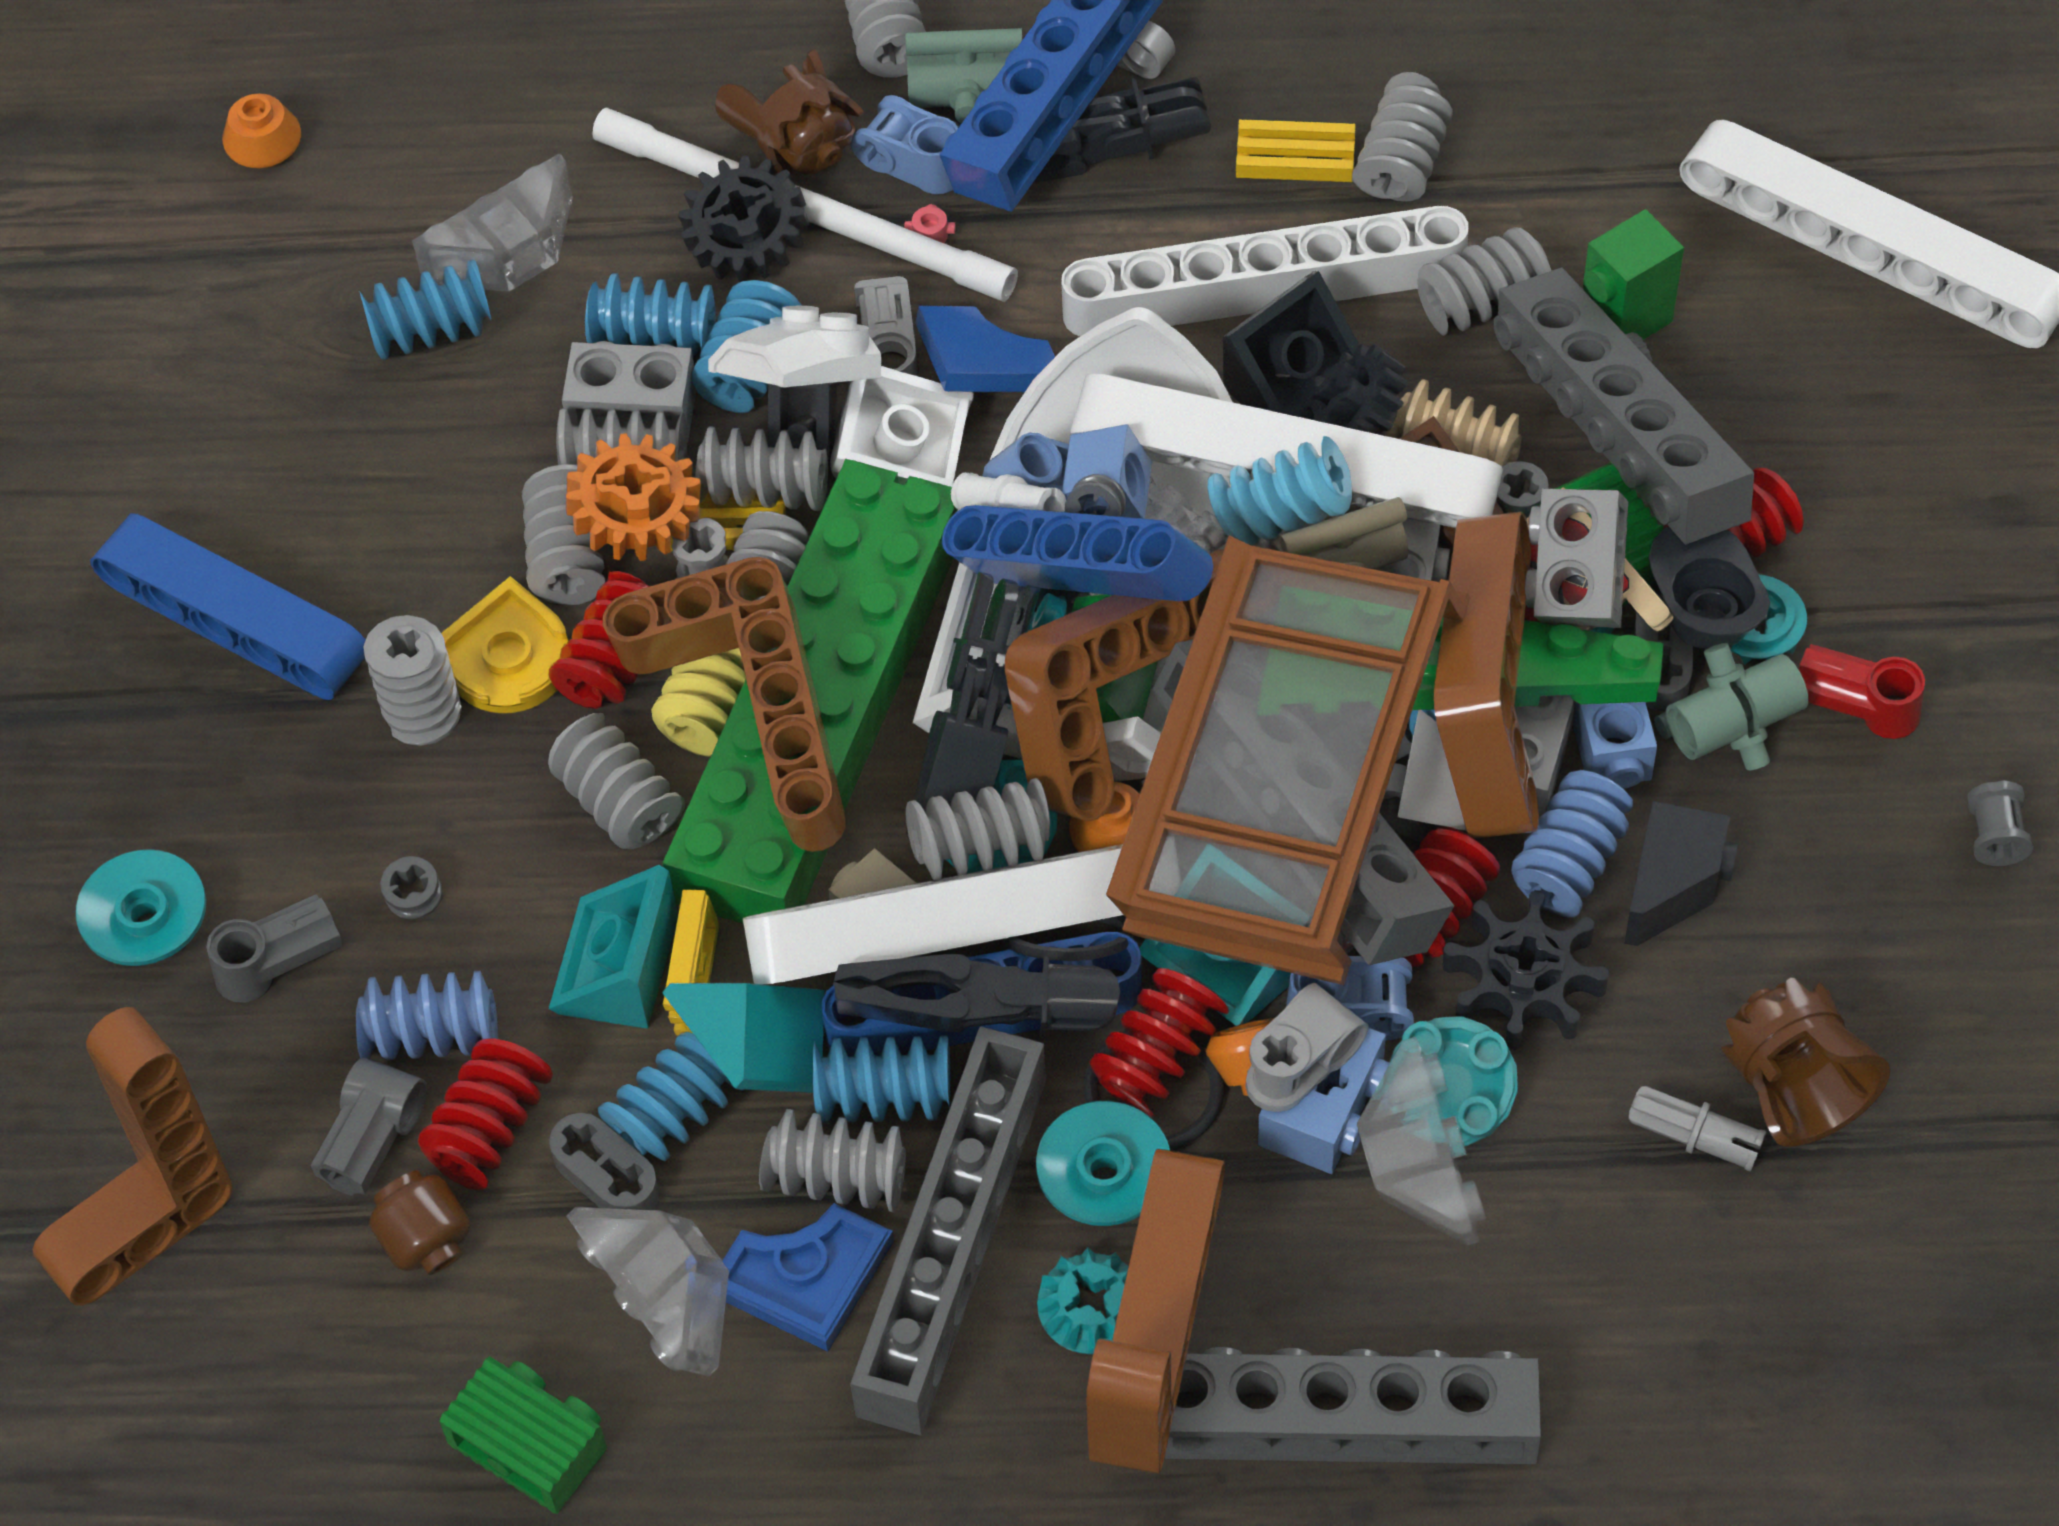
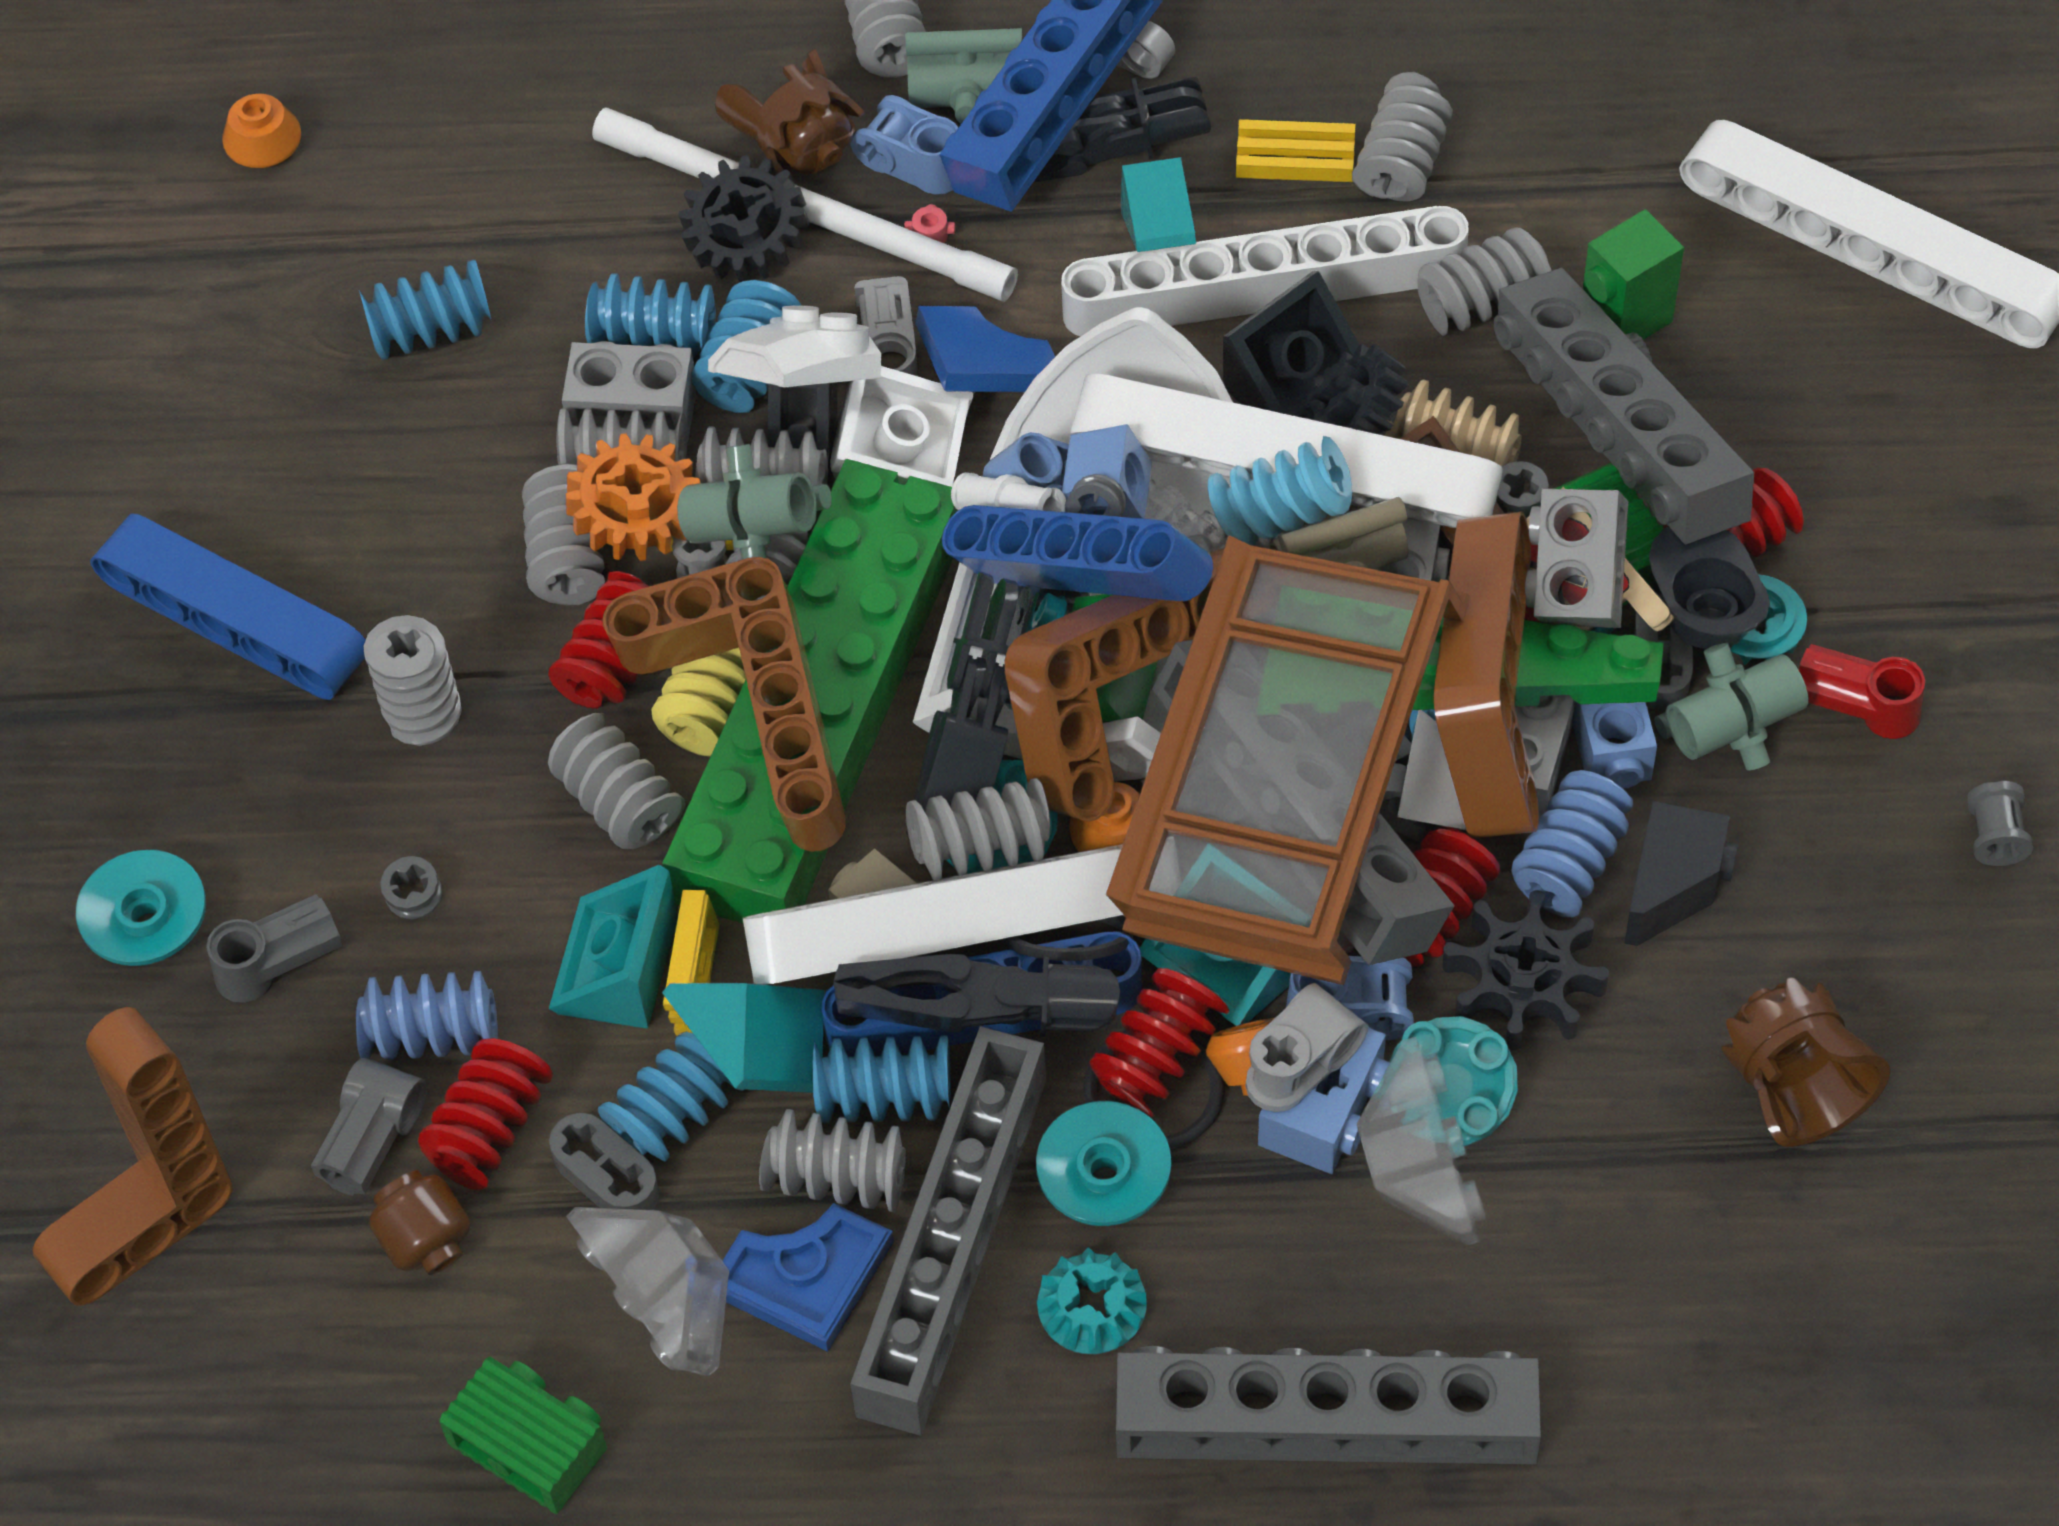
clear slope [412,154,573,291] -> none
yellow tile [441,576,569,713] -> none
dark orange beam [1086,1148,1225,1474] -> none
light grey axle [1629,1086,1766,1172] -> none
none -> sand green pin [677,444,832,560]
none -> teal slope [1120,157,1196,252]

